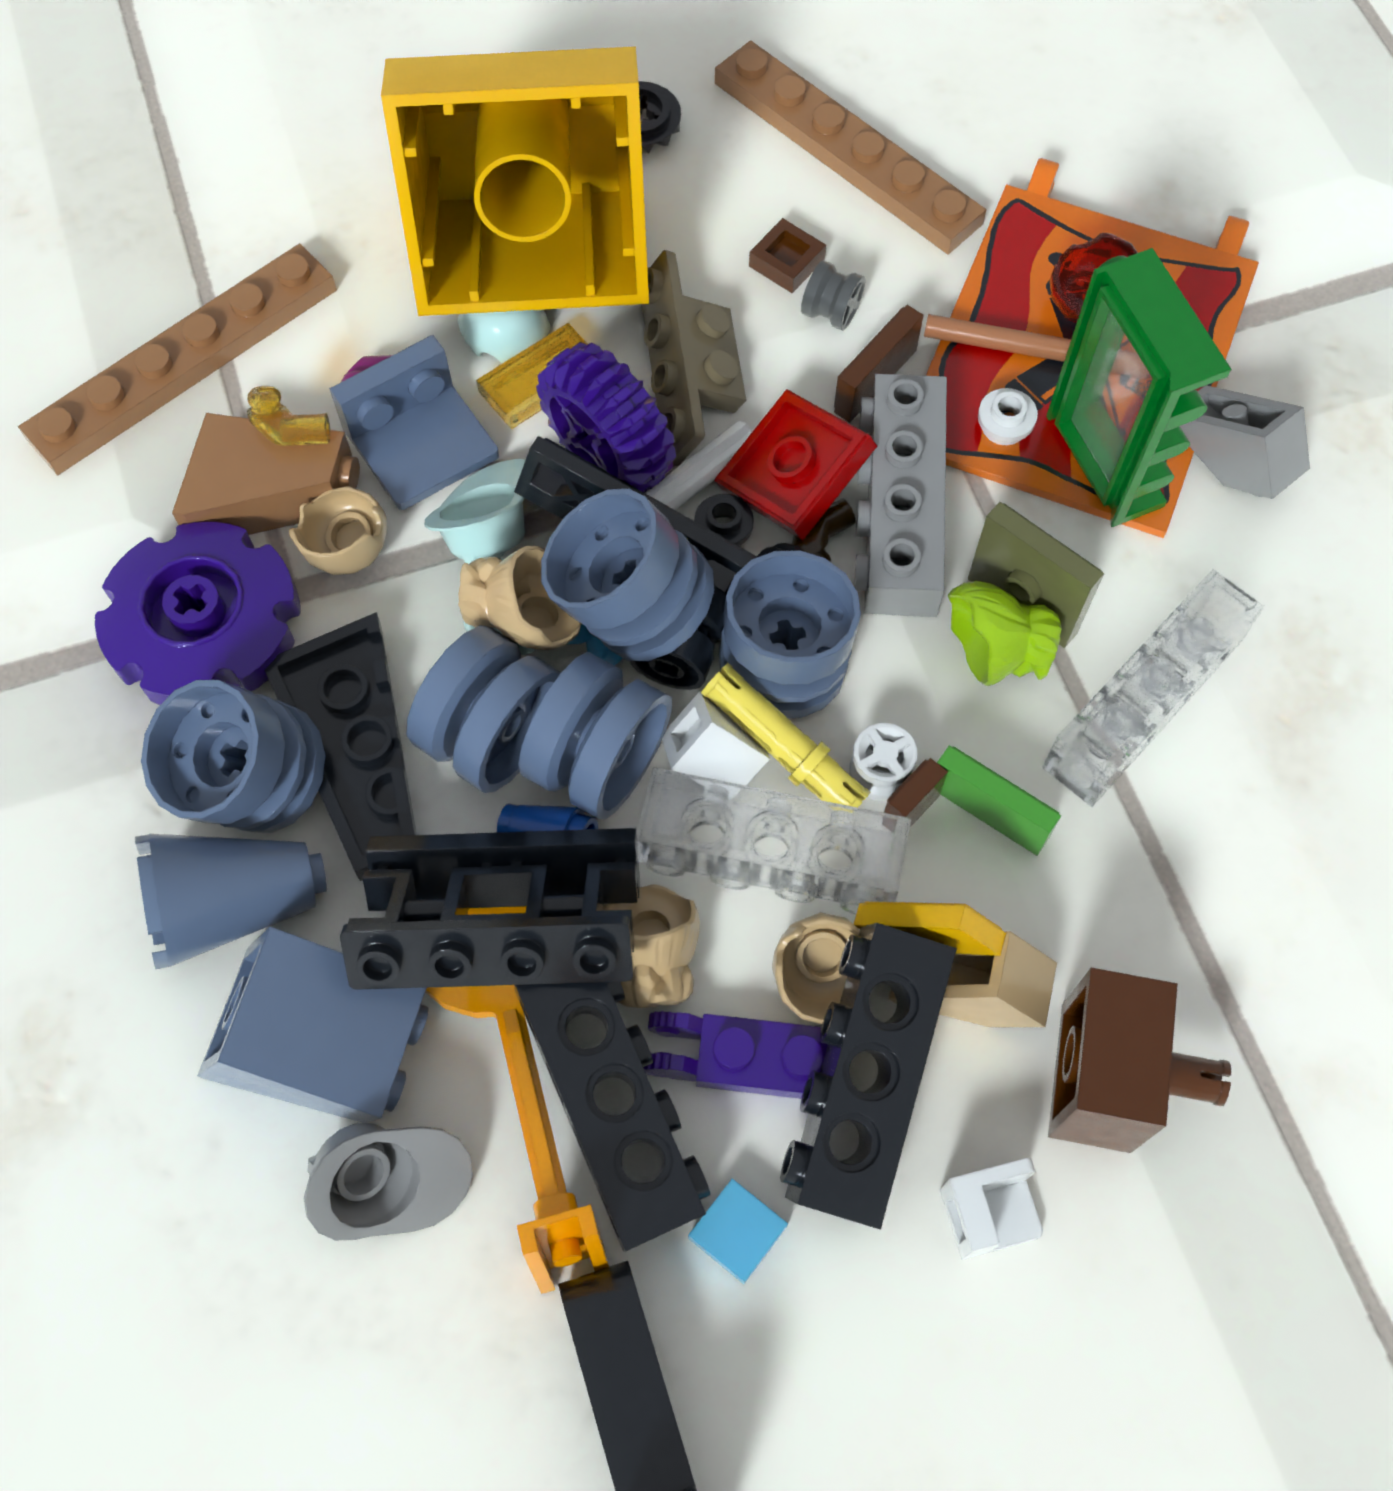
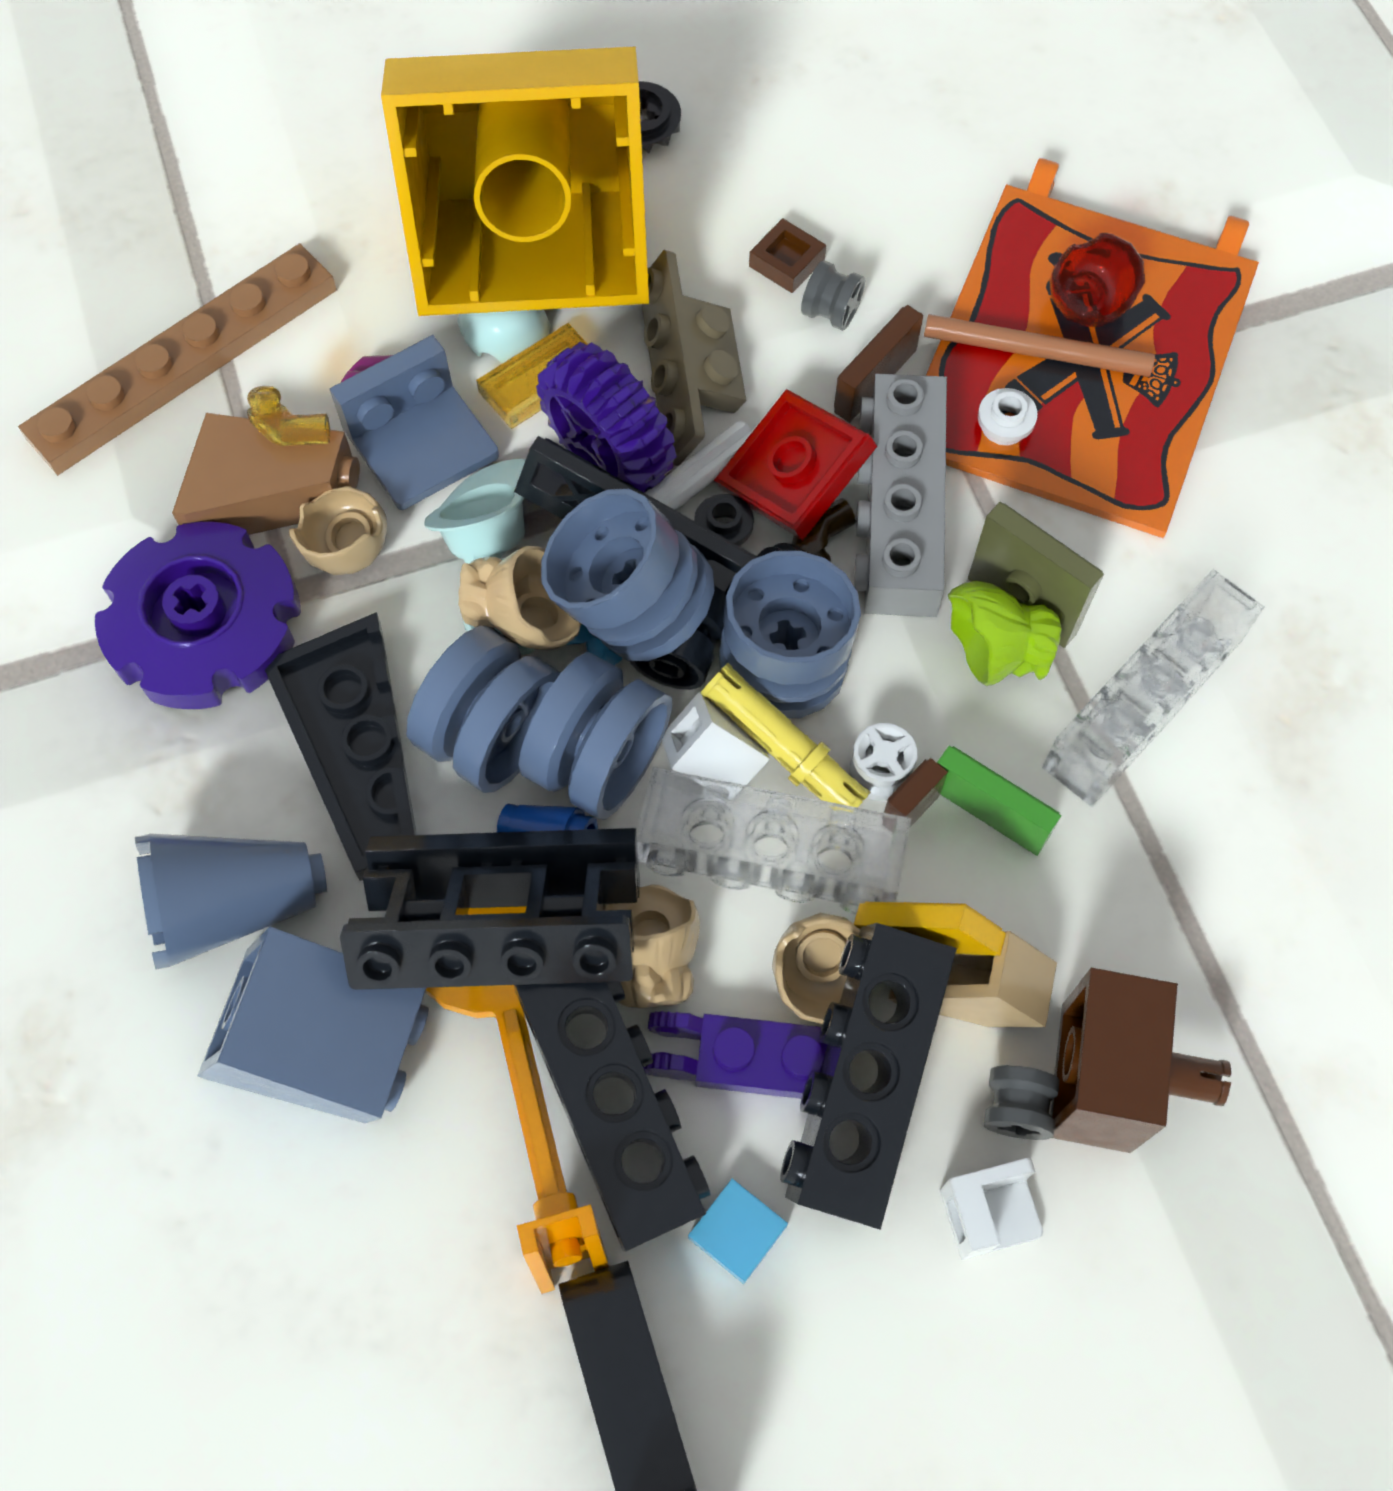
sand blue wheel [141,680,325,833] -> none
light grey piece [304,1123,473,1241] -> none
medium nougat plate [715,40,987,255] -> none
green window [1046,248,1232,527] -> none
light grey slope [1179,385,1310,499] -> none
none -> dark grey wheel [984,1065,1060,1140]

